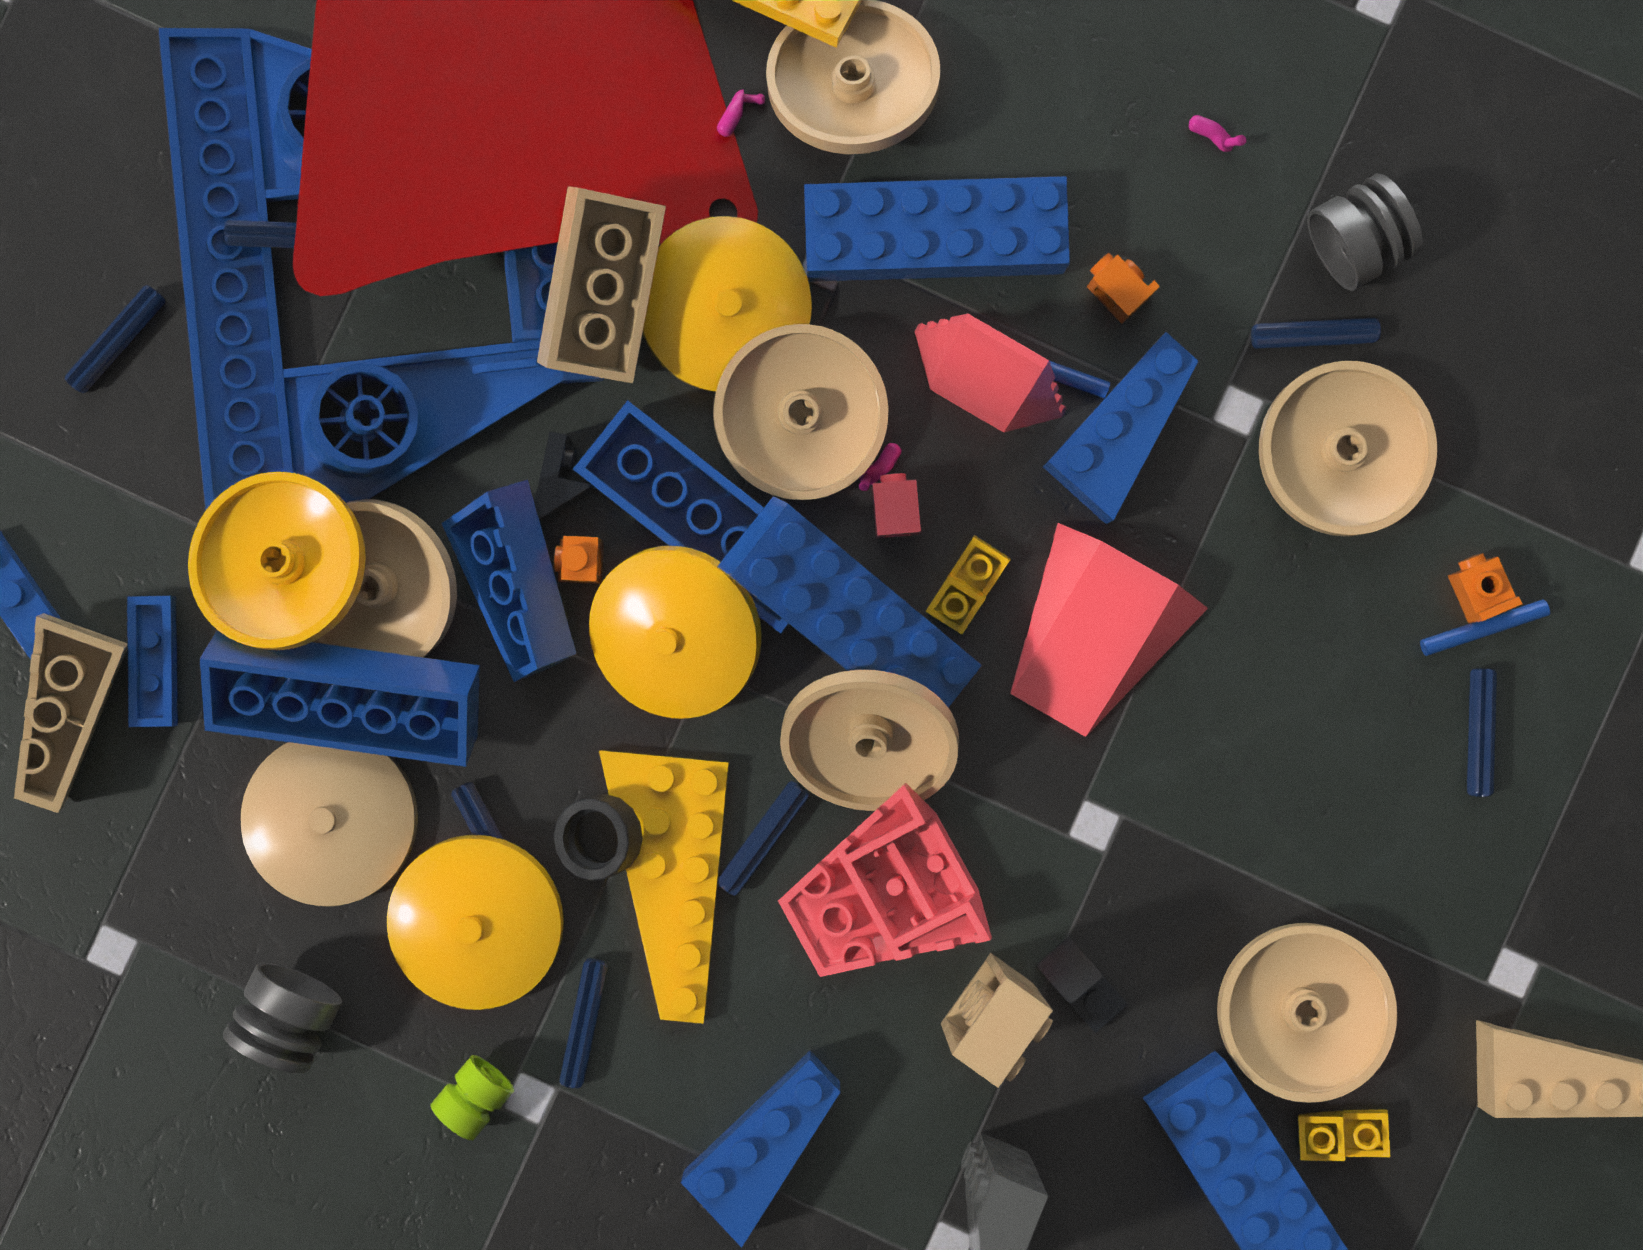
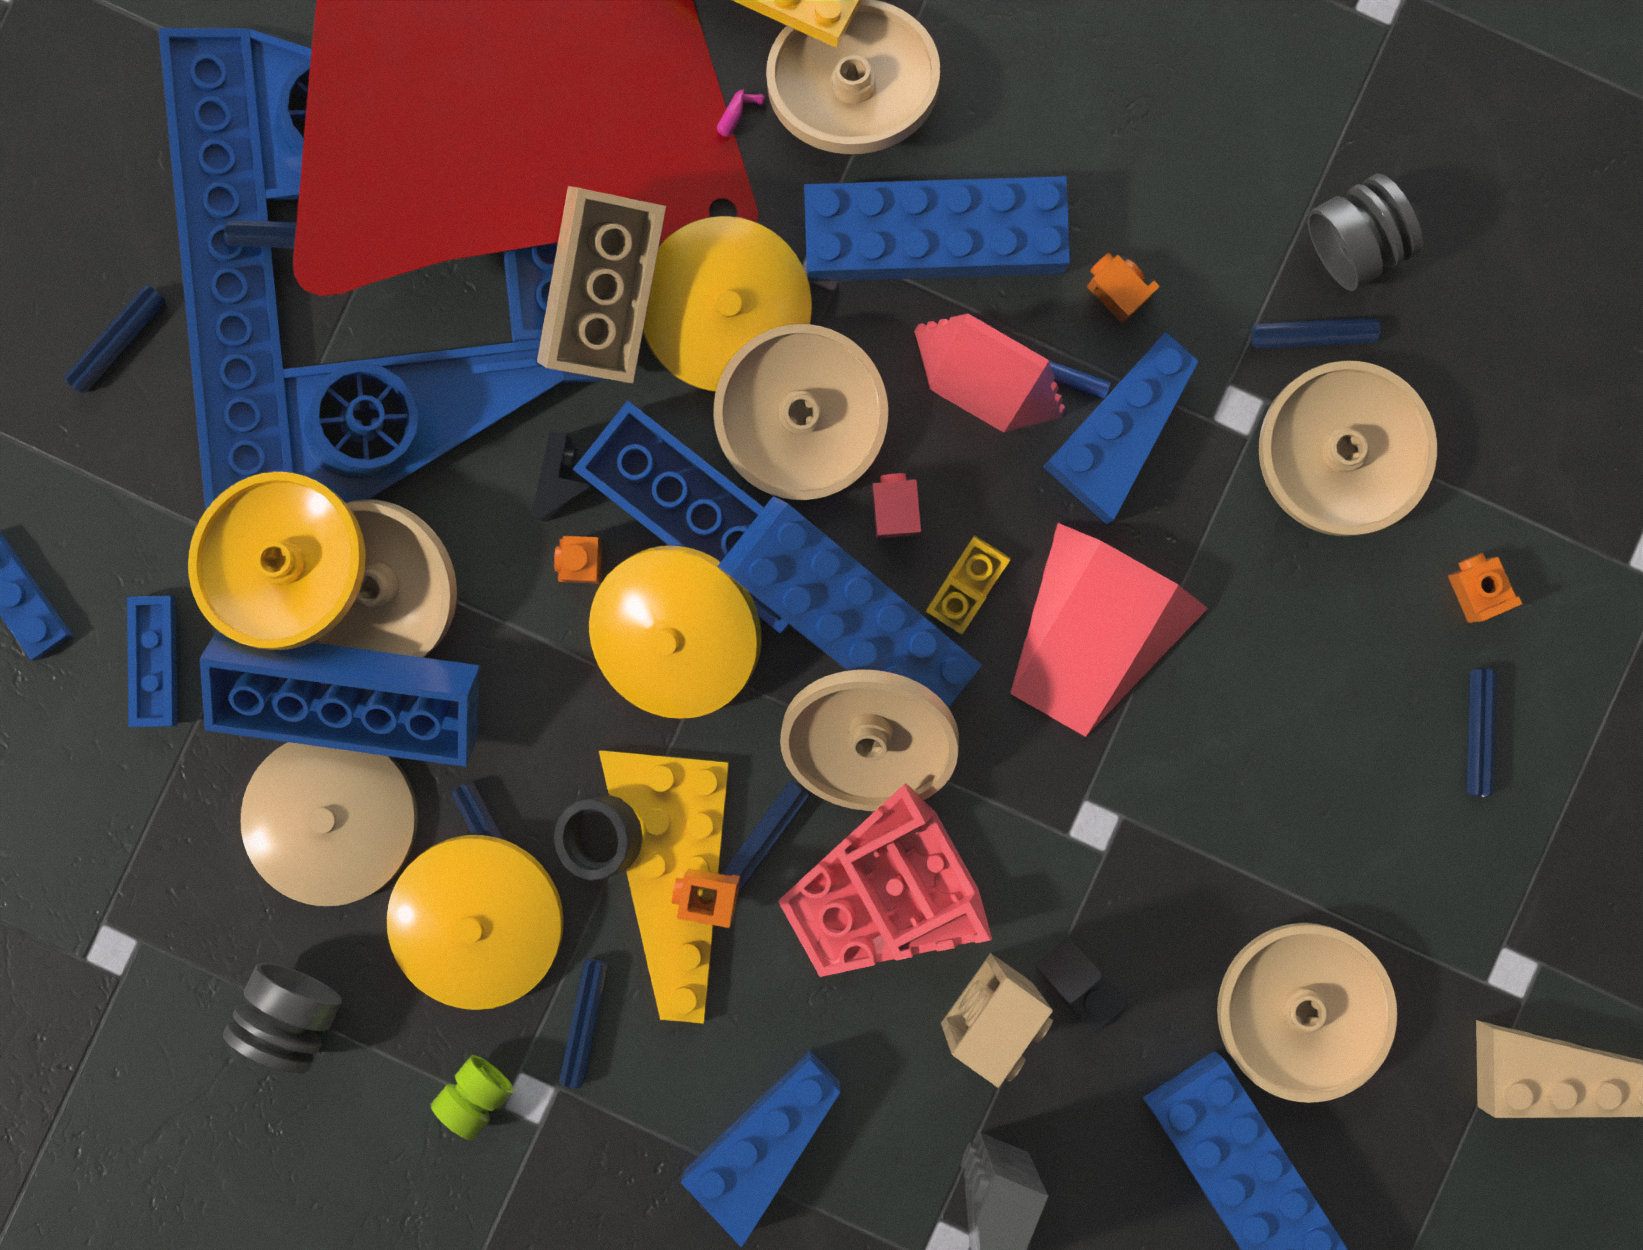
tan wedge [14,613,128,813] -> none
blue wedge [441,480,577,682] -> none
dark pink piece [859,443,902,491] -> none
dark pink piece [1188,115,1246,152] -> none
yellow slope [1298,1110,1390,1161] -> none
blue bar [1420,599,1550,656] -> none
none -> orange brick [672,868,741,928]

